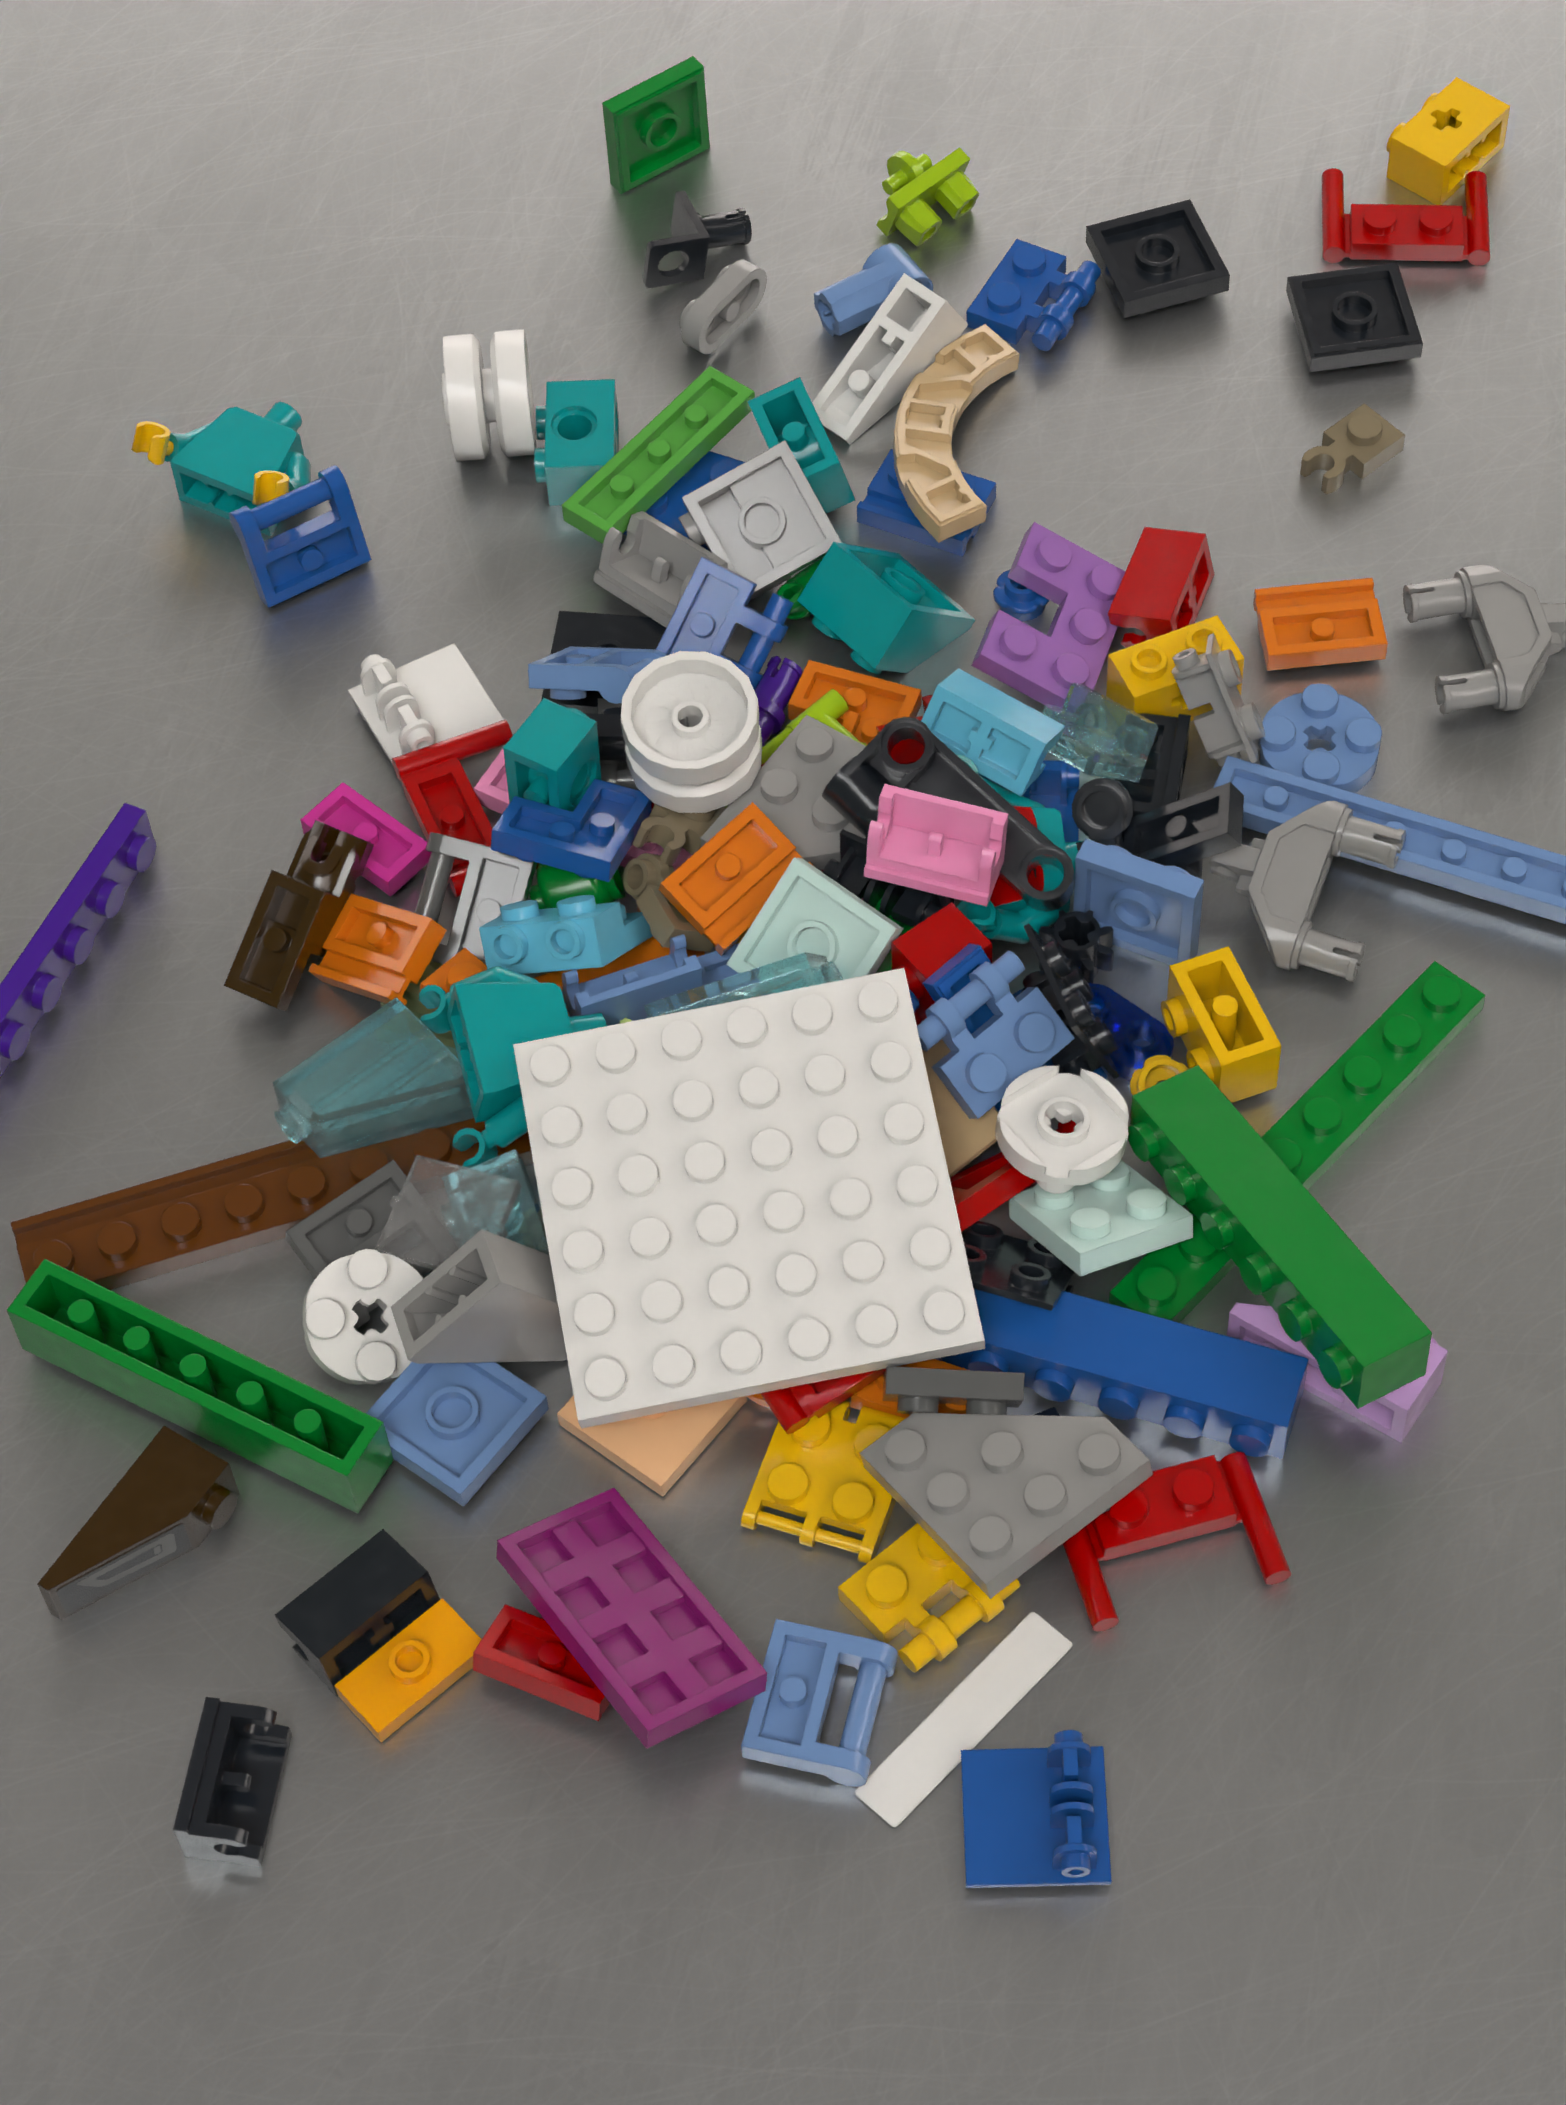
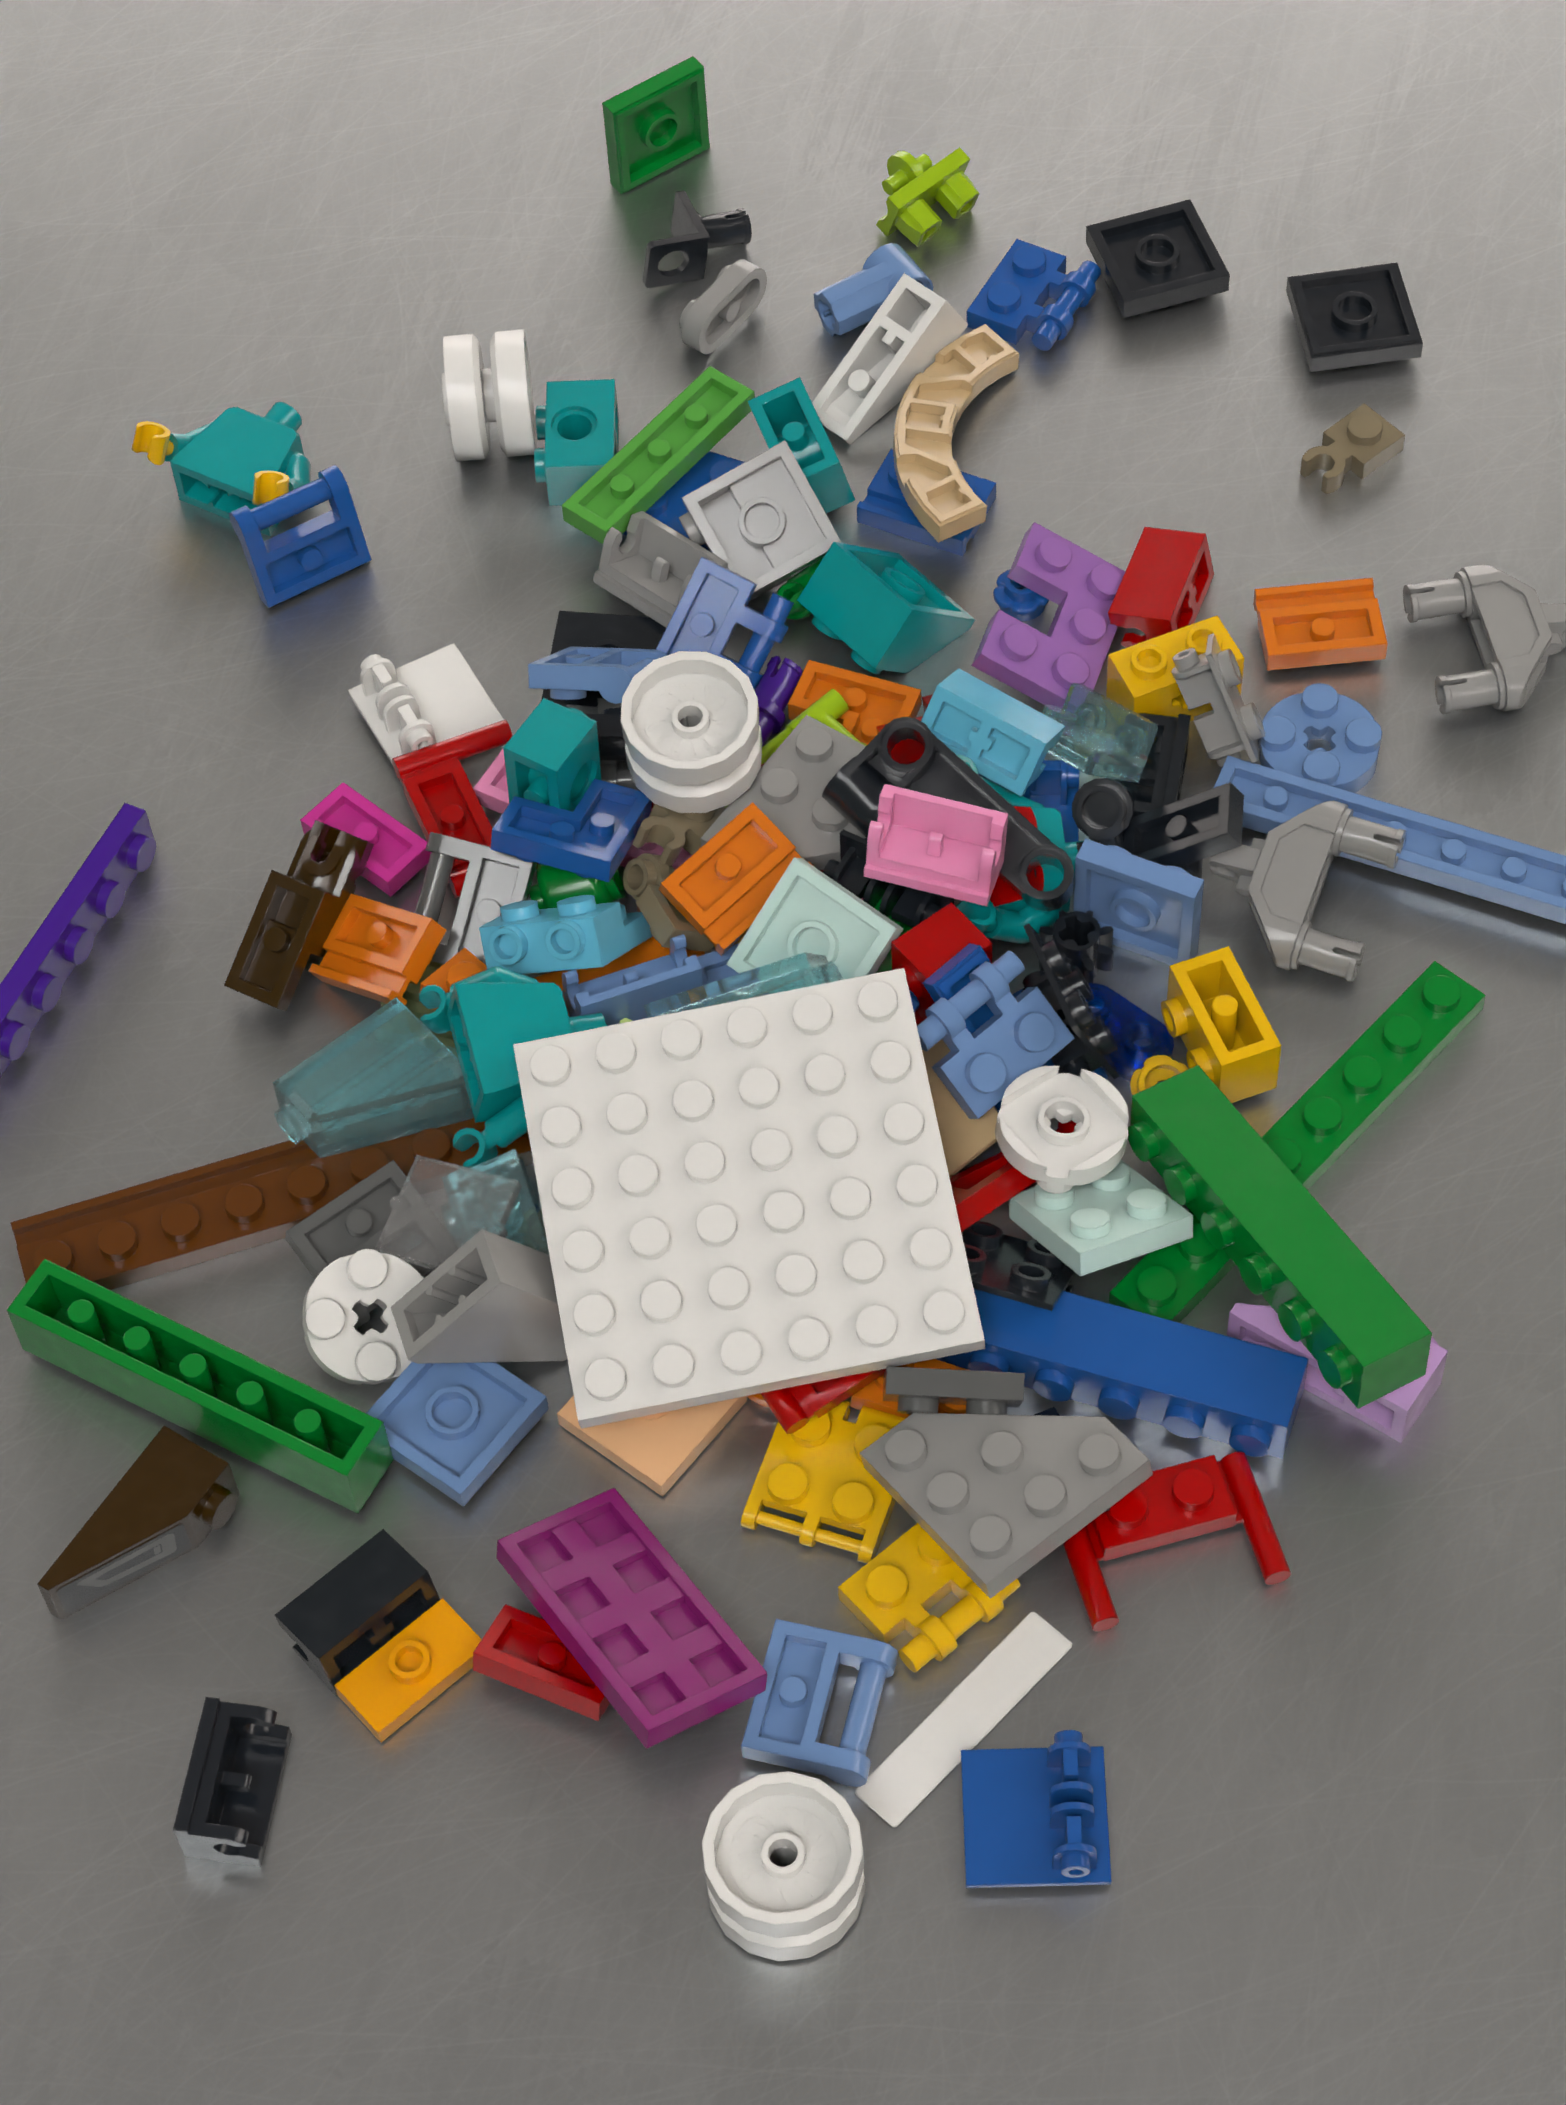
red plate [1322,168,1490,266] -> none
yellow brick [1387,77,1510,205] -> none
none -> white wheel [702,1771,866,1962]

